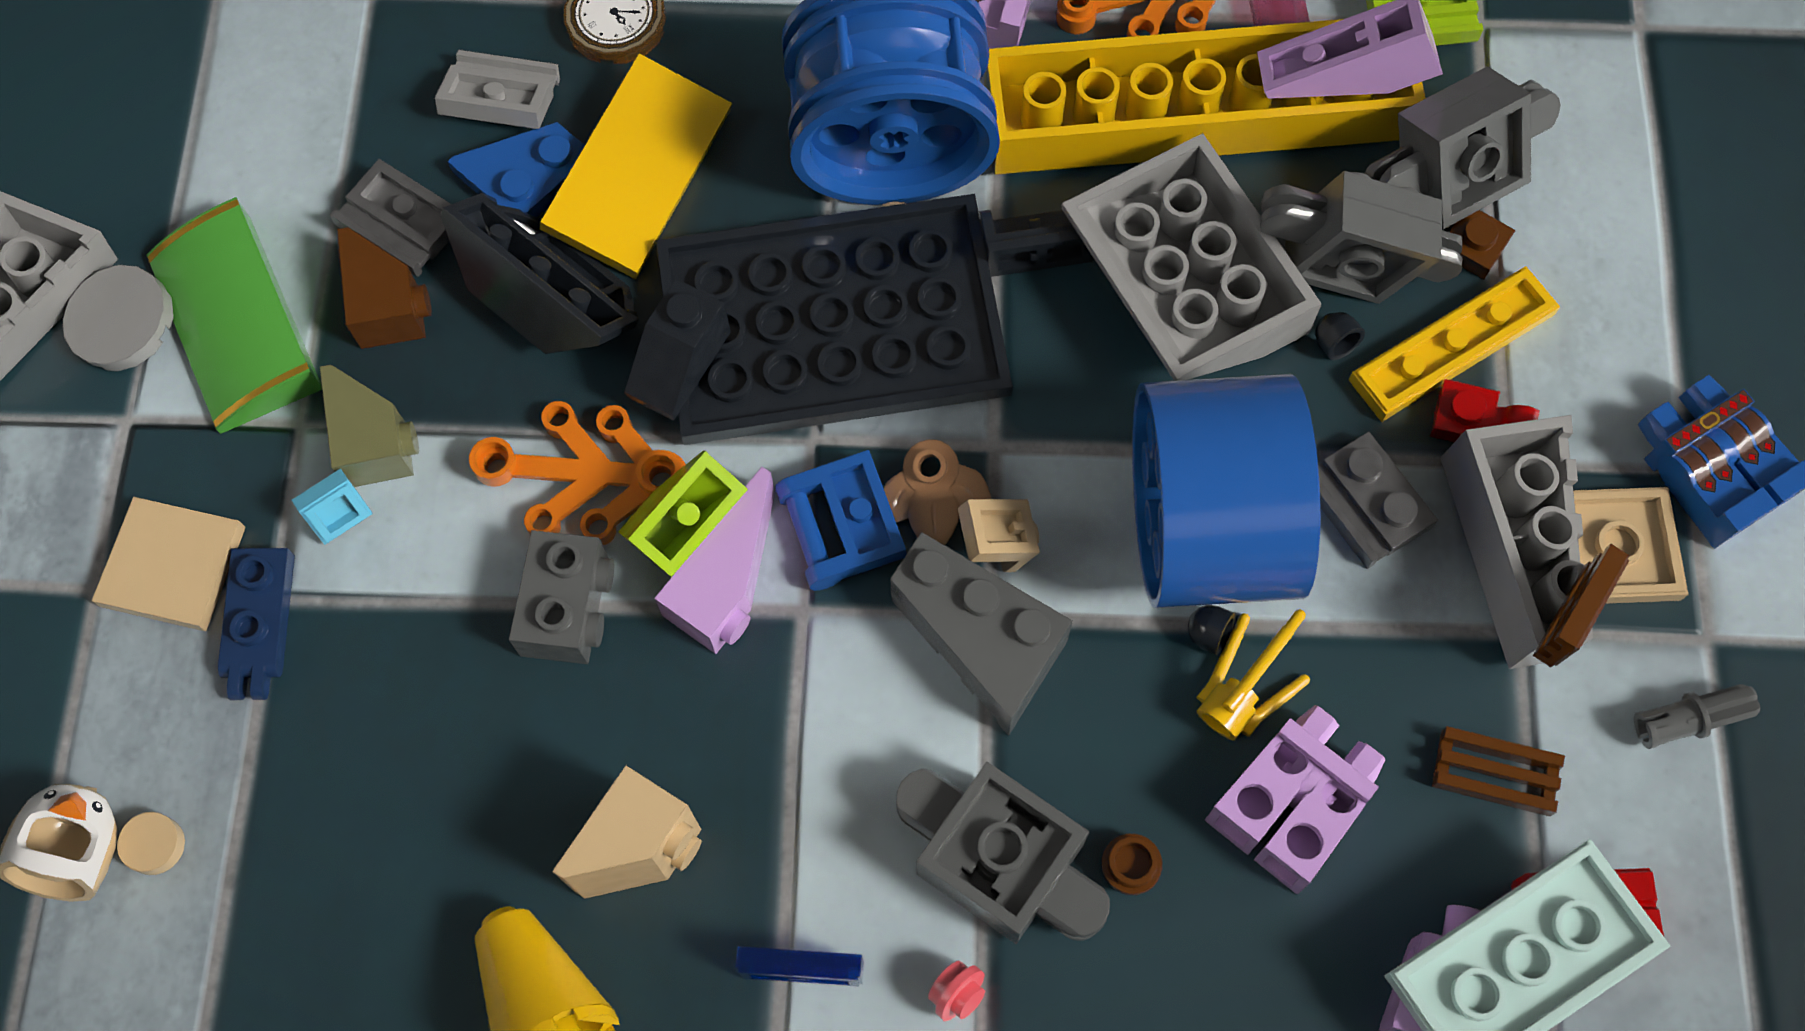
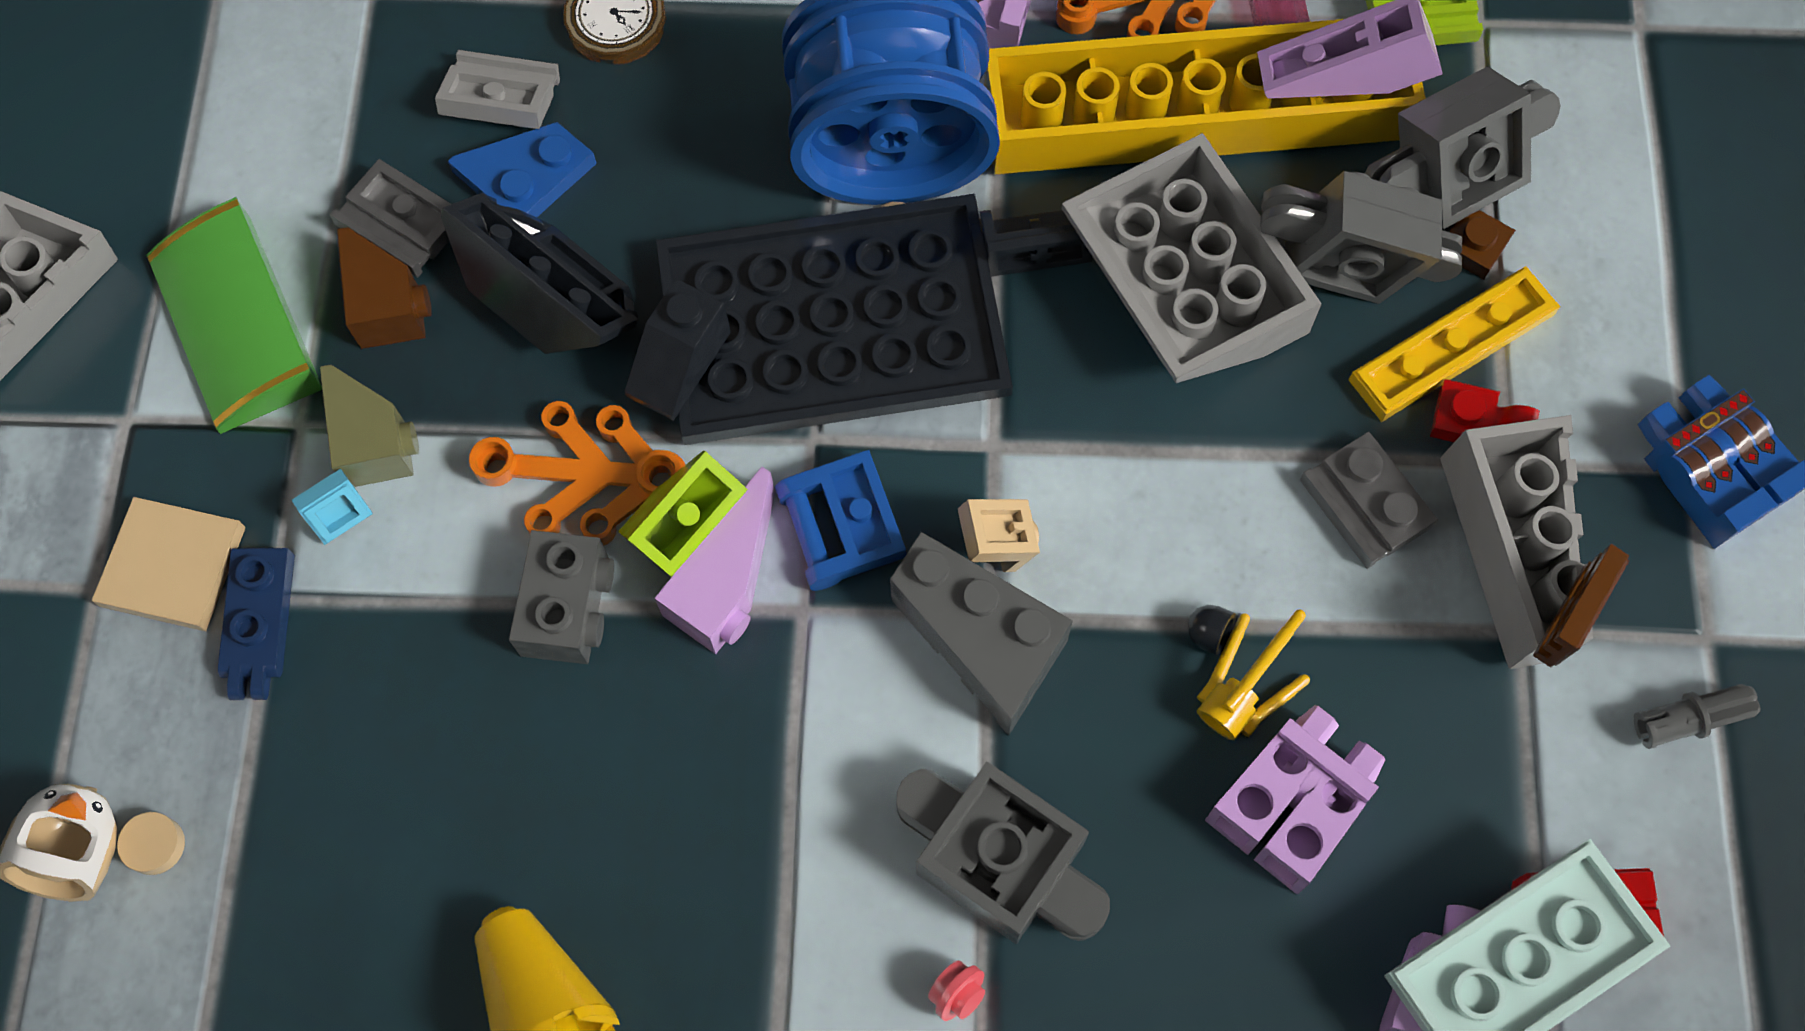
light grey tile [63,265,174,371] -> none
yellow tile [540,54,732,279] -> none
tan slope [553,766,702,899] -> none
clear blue tile [735,946,864,987] -> none
medium nougat plate [883,439,992,545] -> none
reddish brown plate [1101,833,1162,895] -> none
blue wheel [1132,374,1320,608] -> none
black hinge [1315,312,1365,360] -> none
reddish brown tile [1432,726,1565,817] -> none
tan tile [1573,487,1688,604] -> none

